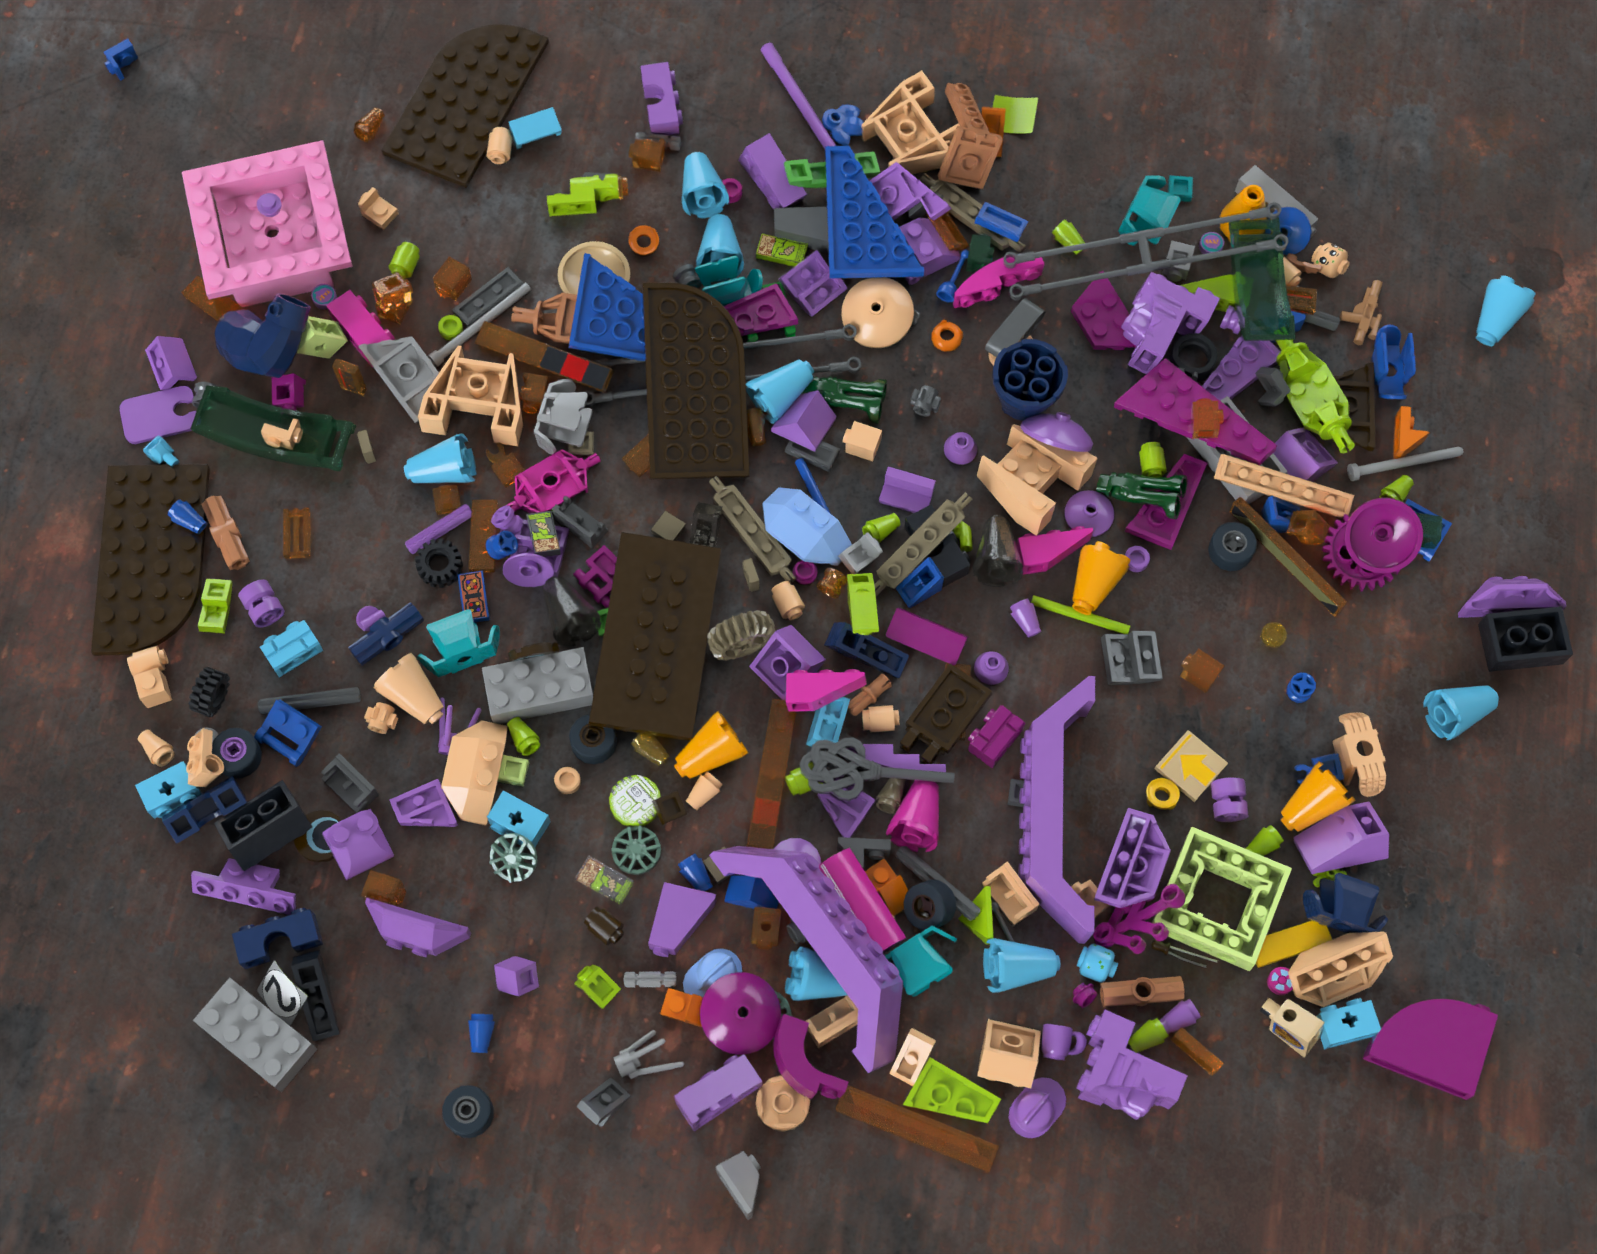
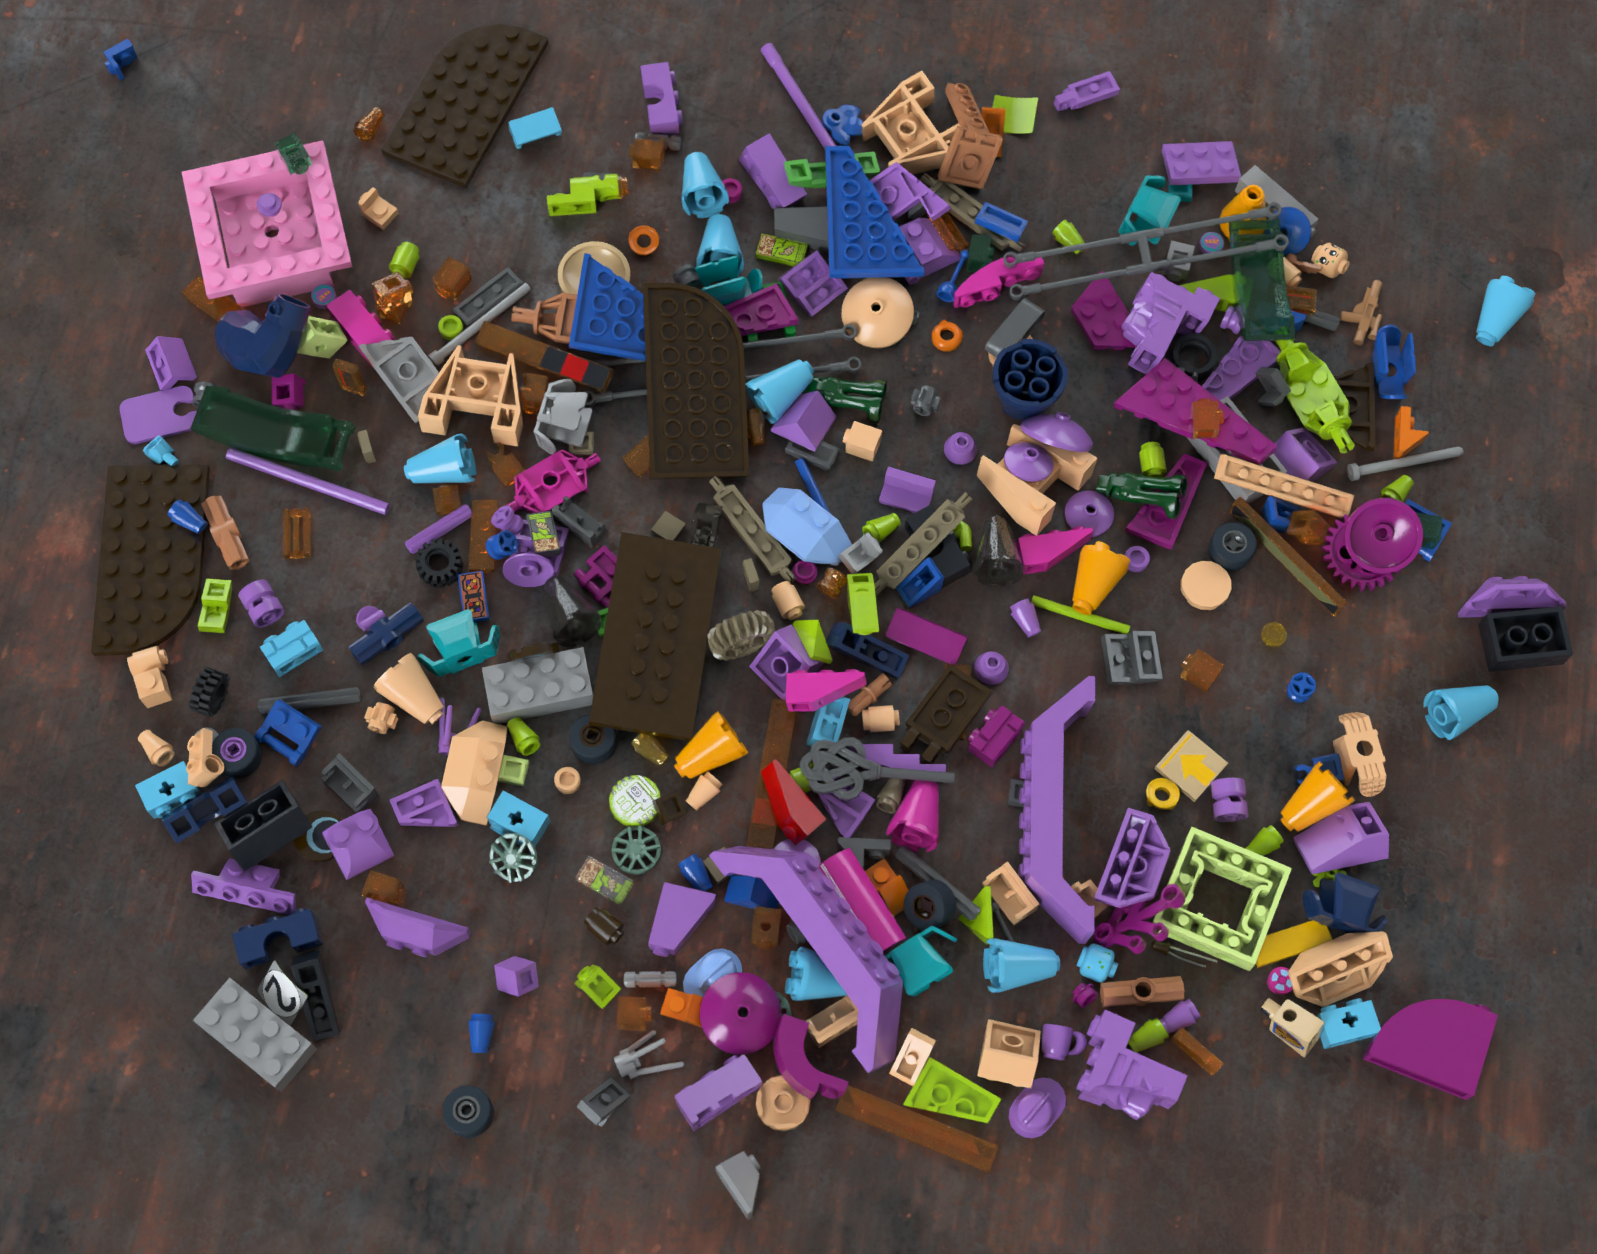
light nougat bracket [261,418,303,450] -> none
light nougat brick [487,127,513,164] -> none
none -> medium lavender piece [226,448,390,515]
none -> clear green brick [274,133,312,175]
none -> clear orange brick [617,996,652,1031]
none -> red slope [761,759,826,845]
none -> lime slope [793,620,833,664]
none -> medium lavender dish [1004,442,1053,482]
none -> medium lavender hinge [1054,71,1120,111]
none -> medium lavender plate [1162,141,1241,185]
none -> light nougat tile [1181,561,1231,610]

